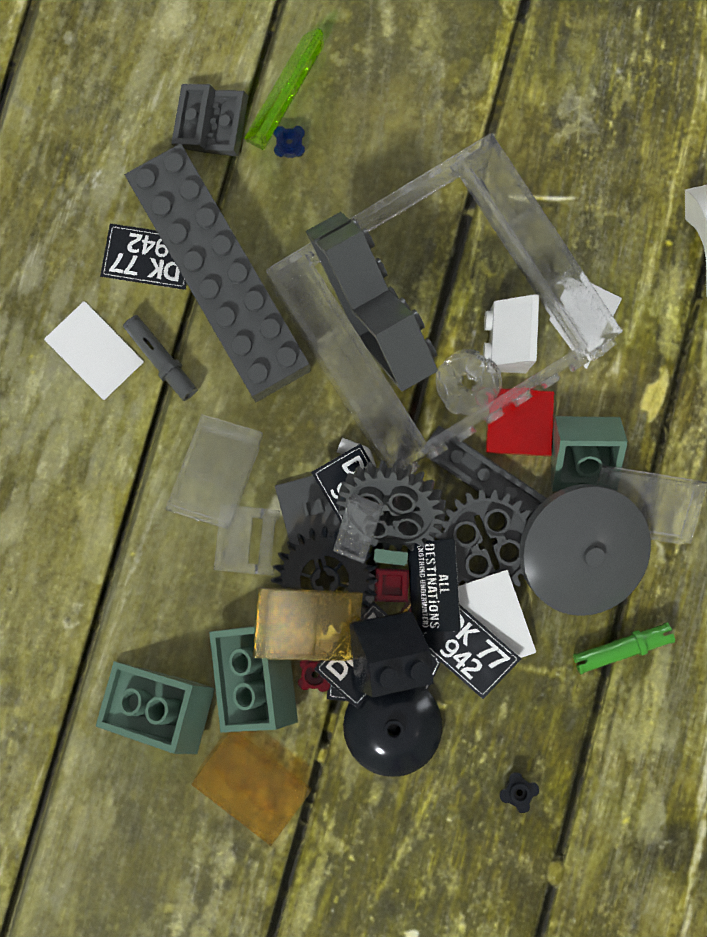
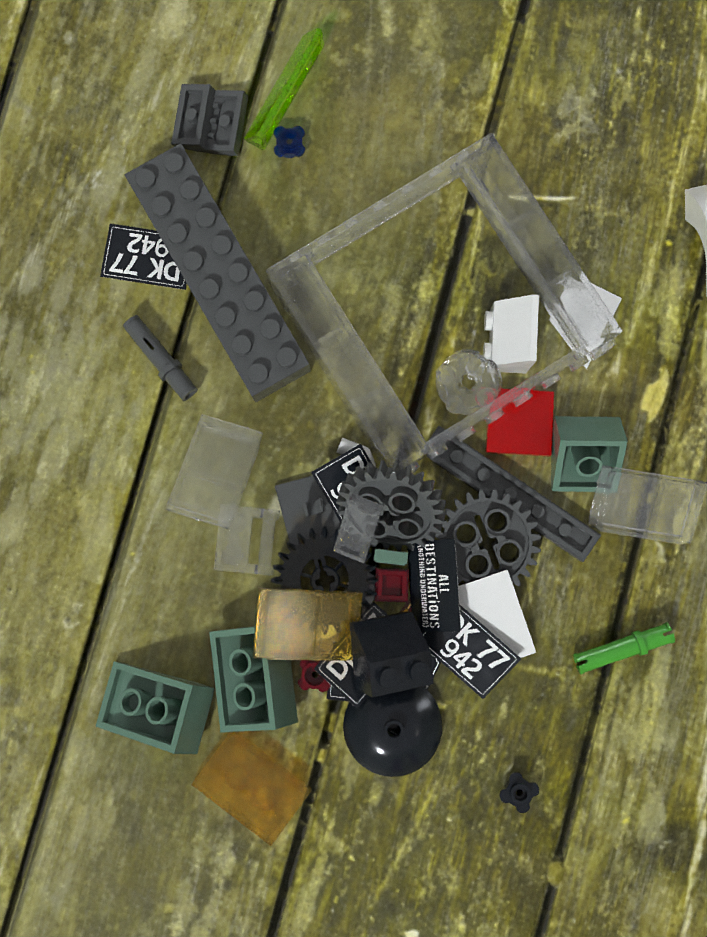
white sticker [44,301,144,400] -> none
dark grey piece [306,212,438,391] -> none
dark grey dish [519,484,651,616] -> none

